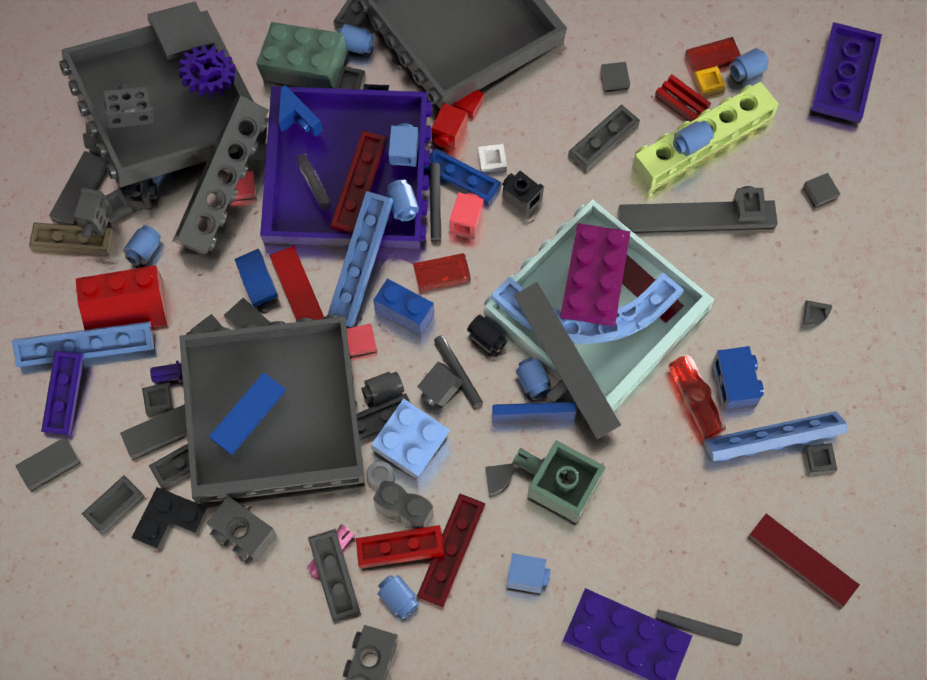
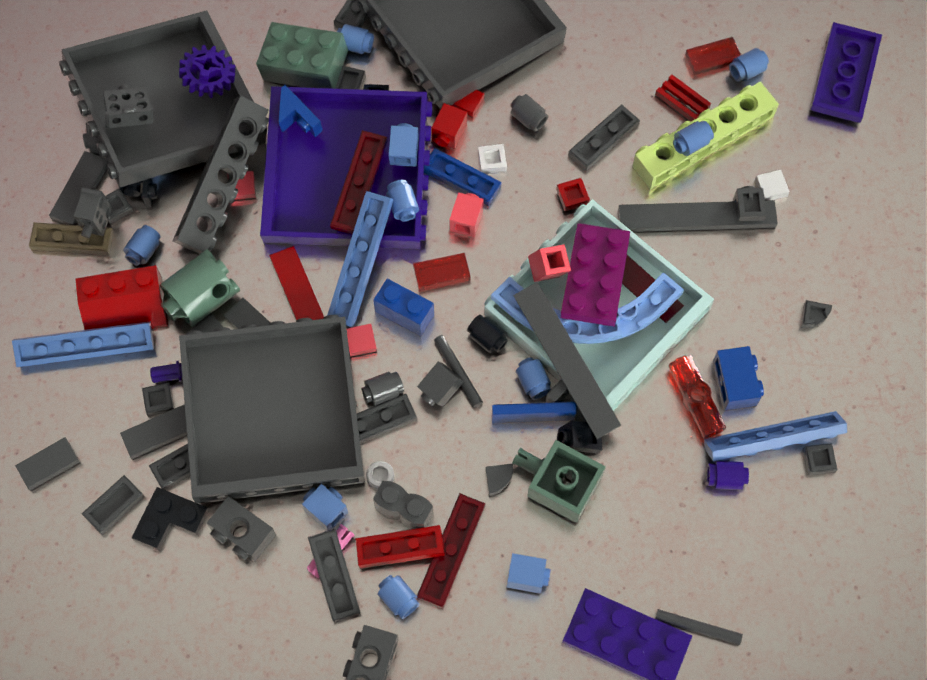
dark purple tile [41,350,84,436] -> none
dark grey tile [147,1,215,60] -> none
blue tile [209,372,286,456] -> none
blue slope [235,248,278,307] -> none
clear smoke tile [296,153,331,210] -> none
light blue brick [371,398,450,480] -> none
dark grey bar [430,163,441,241] -> none
black brick [502,171,544,215] -> none
dark grey tile [600,62,630,91] -> none
yellow tile [693,66,726,97] -> none
dark red tile [748,513,860,609] -> none
dark grey tile [804,173,841,207] -> none
none -> sand green cylinder [159,249,240,327]
none -> medium blue brick [302,484,348,531]
none -> dark grey brick [510,94,549,131]
none -> coral brick [528,244,571,282]
none -> red plate [556,178,590,211]
none -> black bracket [557,420,602,453]
none -> dark purple brick [707,461,749,490]
none -> white tile [755,170,790,201]

